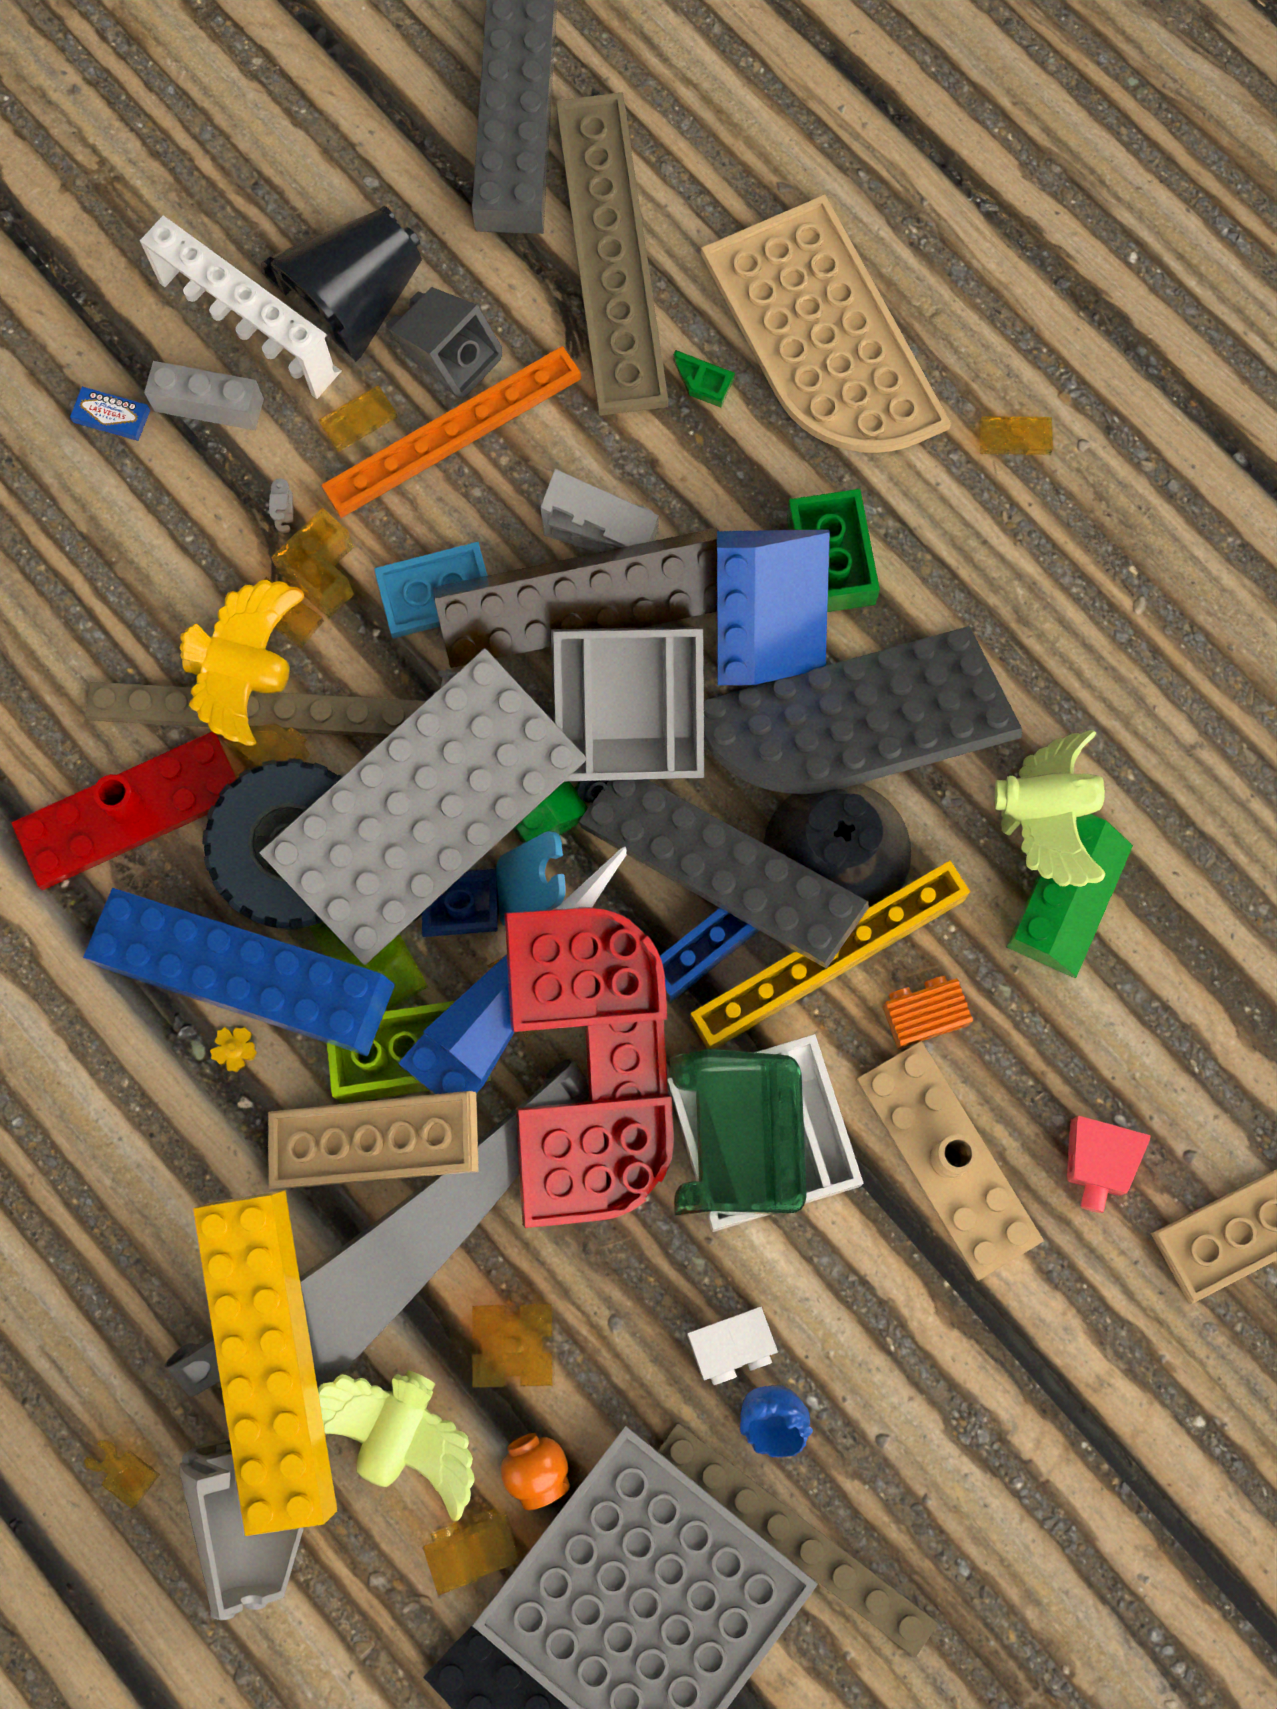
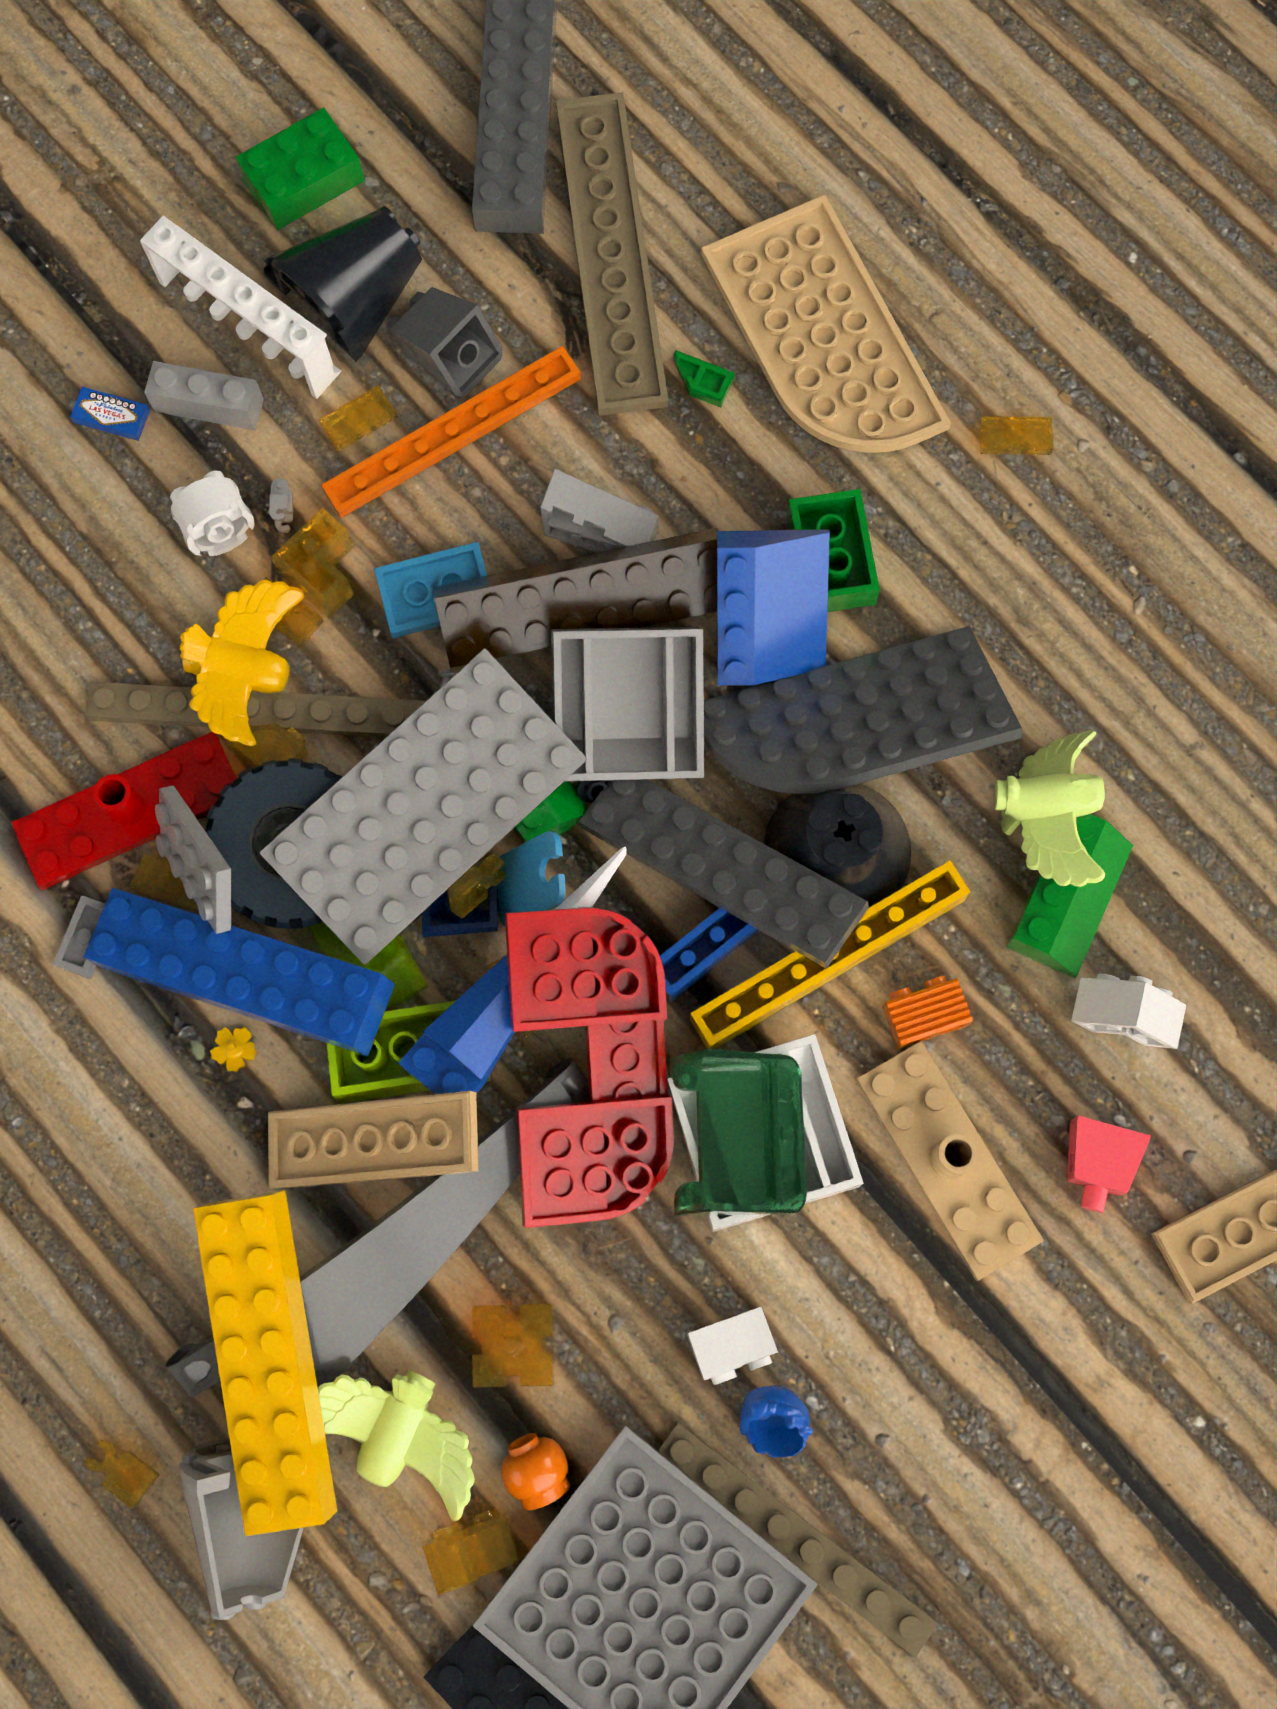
none -> light grey plate [52,895,105,979]
none -> clear yellow plate [130,854,199,912]
none -> light grey plate [155,785,231,934]
none -> white brick [170,471,255,556]
none -> green brick [235,107,365,231]
none -> clear yellow plate [447,854,506,919]
none -> white brick [1071,974,1186,1049]

